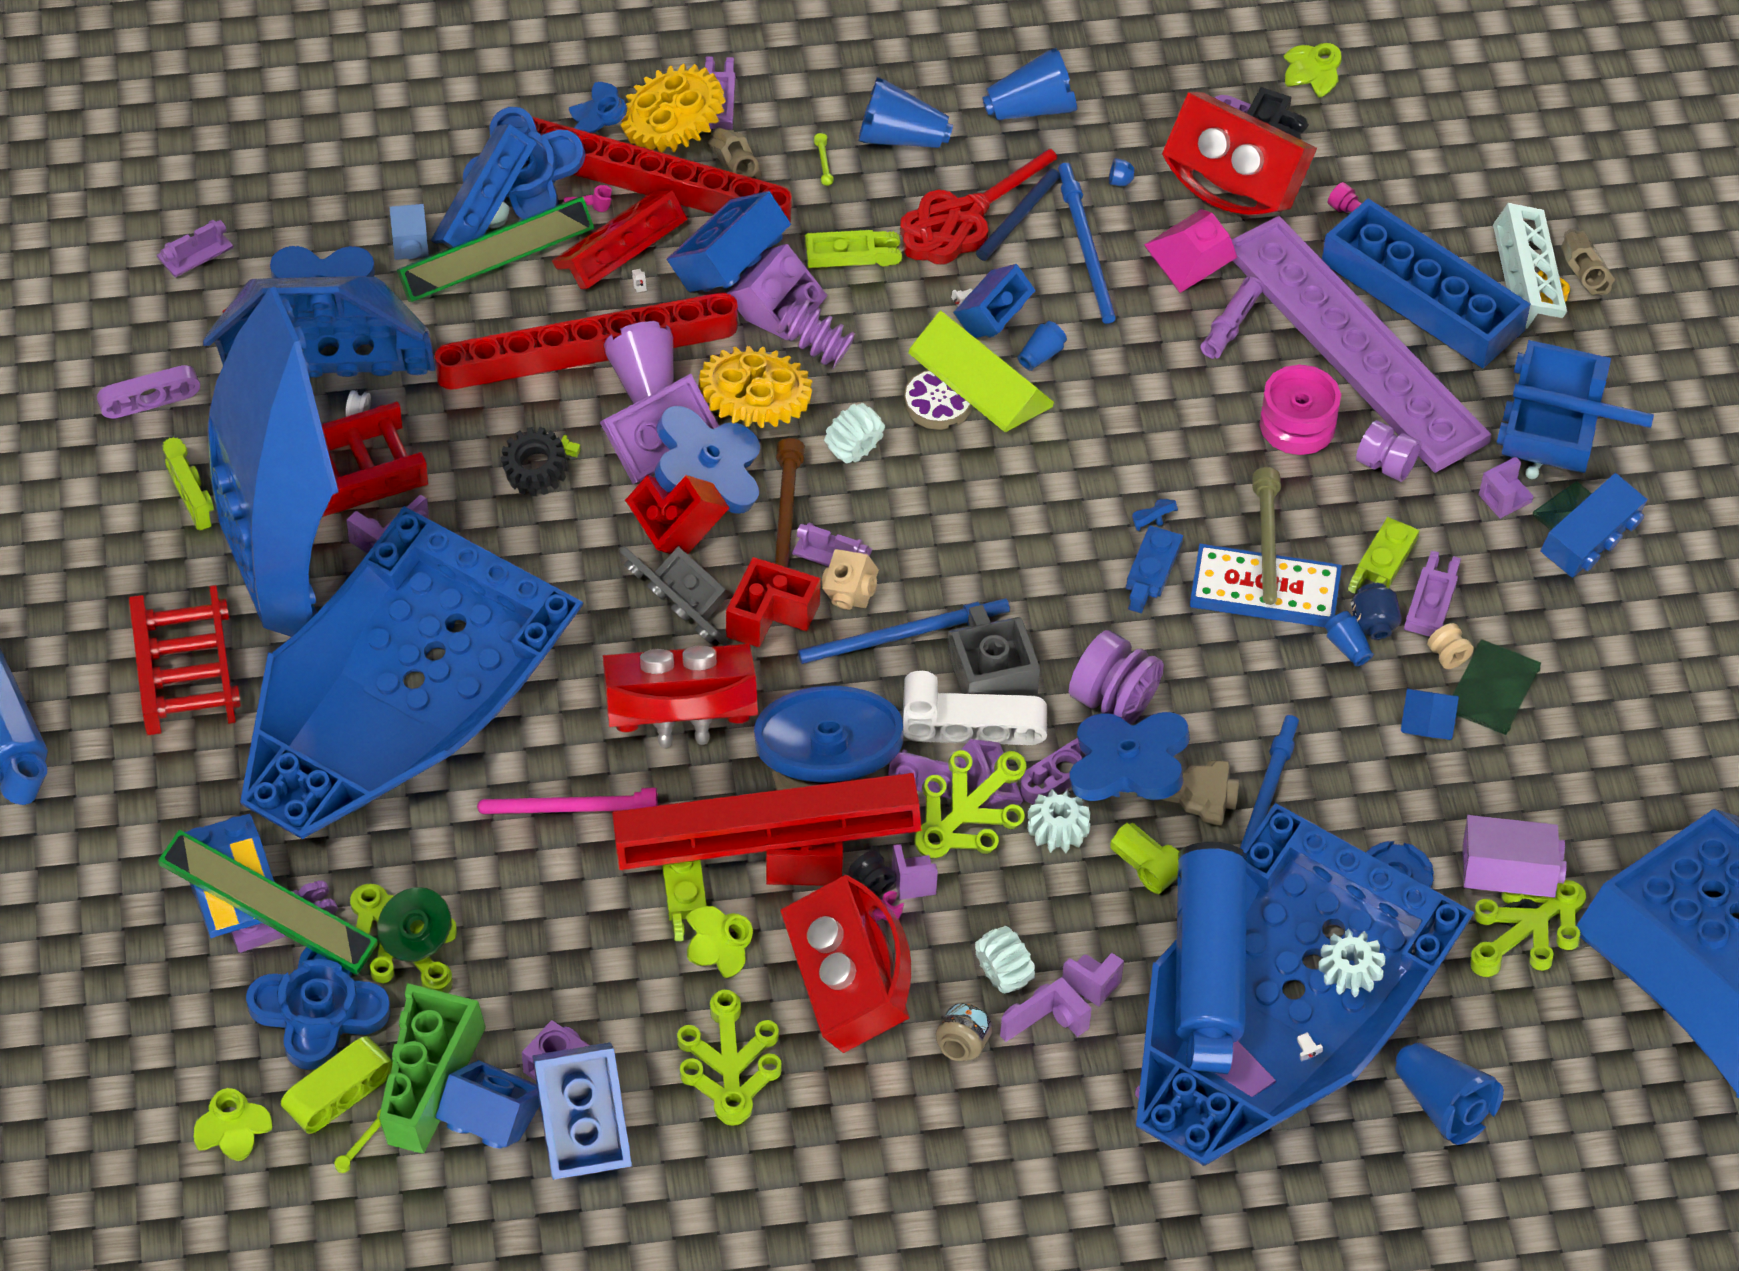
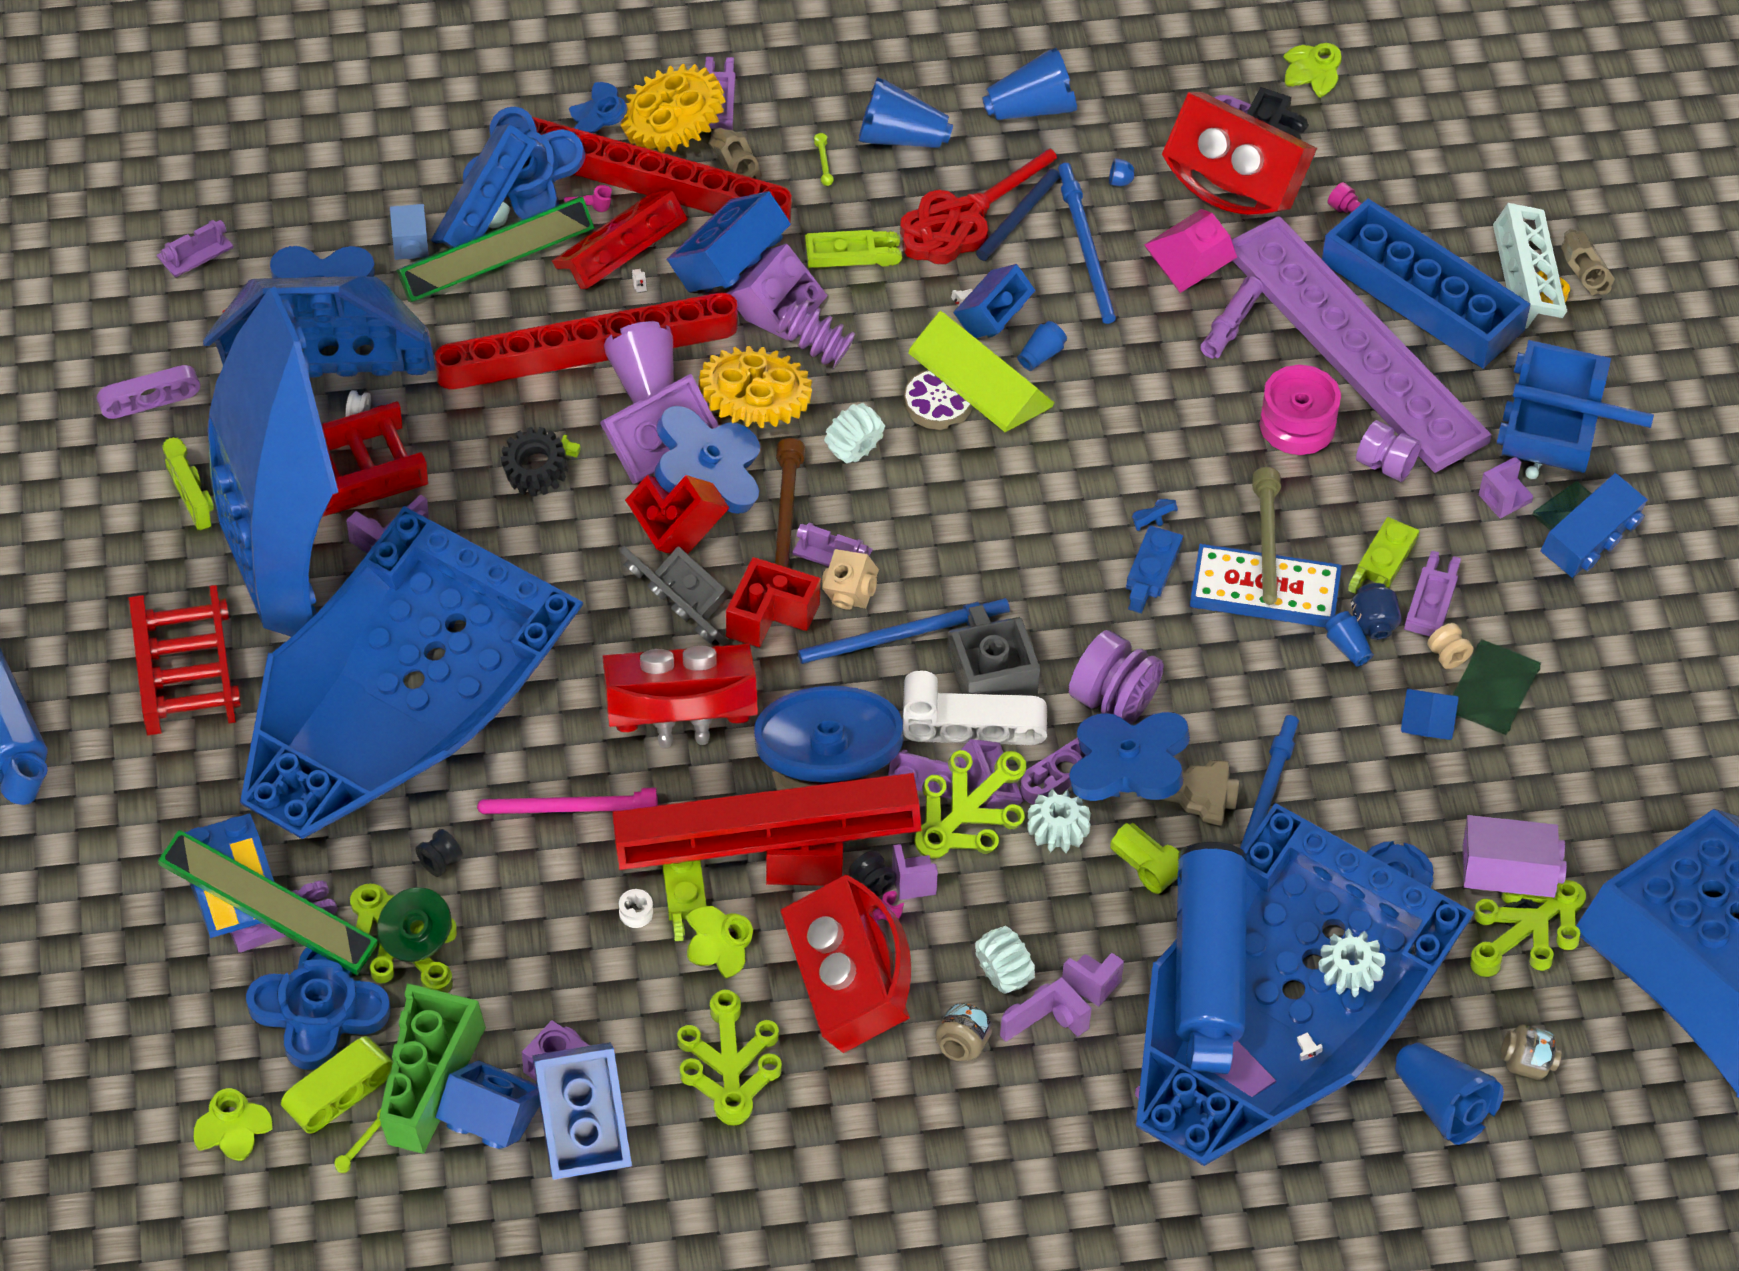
none -> black wheel [415,829,463,877]
none -> white bush [618,889,653,928]
none -> head [1500,1024,1562,1080]

